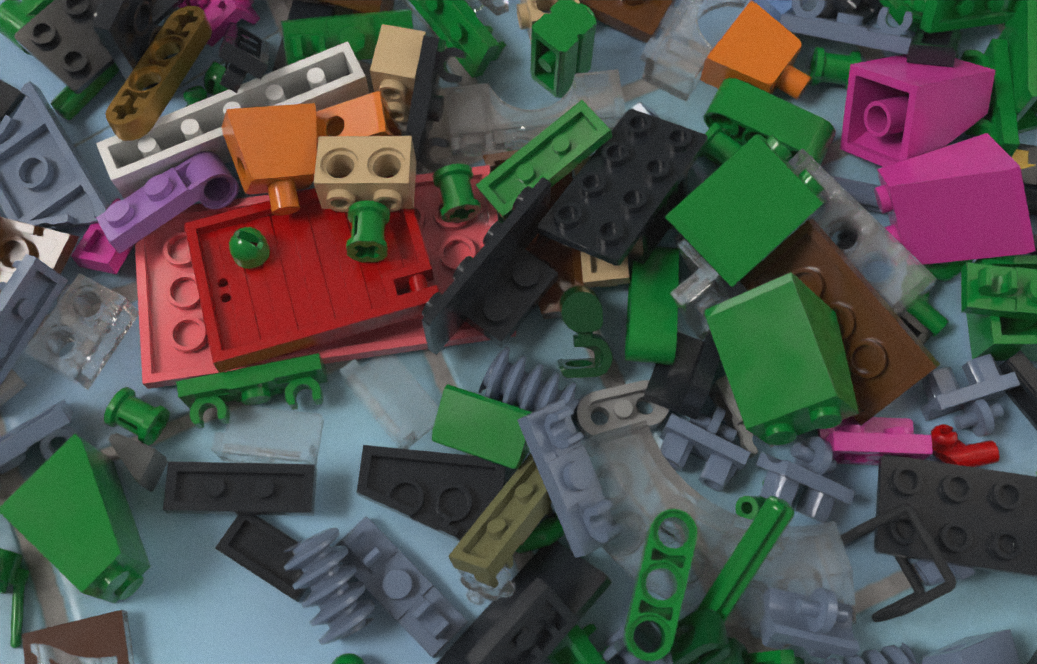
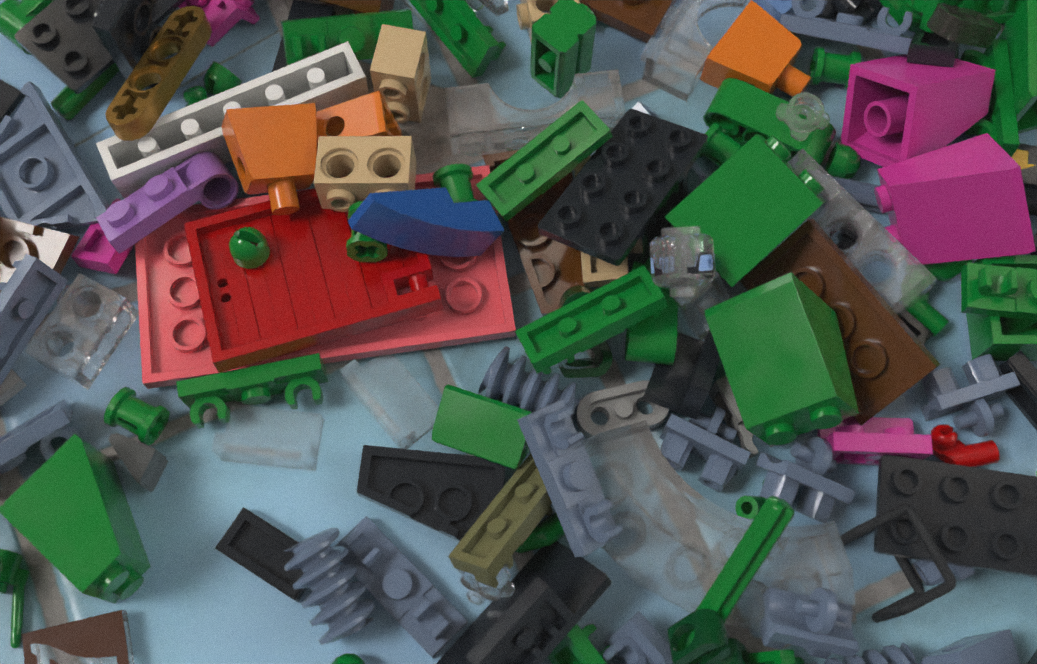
black plate [163,462,317,516] -> none
black plate [218,21,270,93] -> none
black plate [405,35,467,173] -> none
black bracket [422,177,558,355] -> none
green beam [623,509,697,661] -> none
none -> blue slope [348,187,505,257]
none -> green plate [515,265,668,375]
none -> clear head [650,226,716,297]
none -> clear plate [776,92,830,141]
none -> green hinge [824,142,861,179]
none -> clear smoke beam [926,3,1002,48]

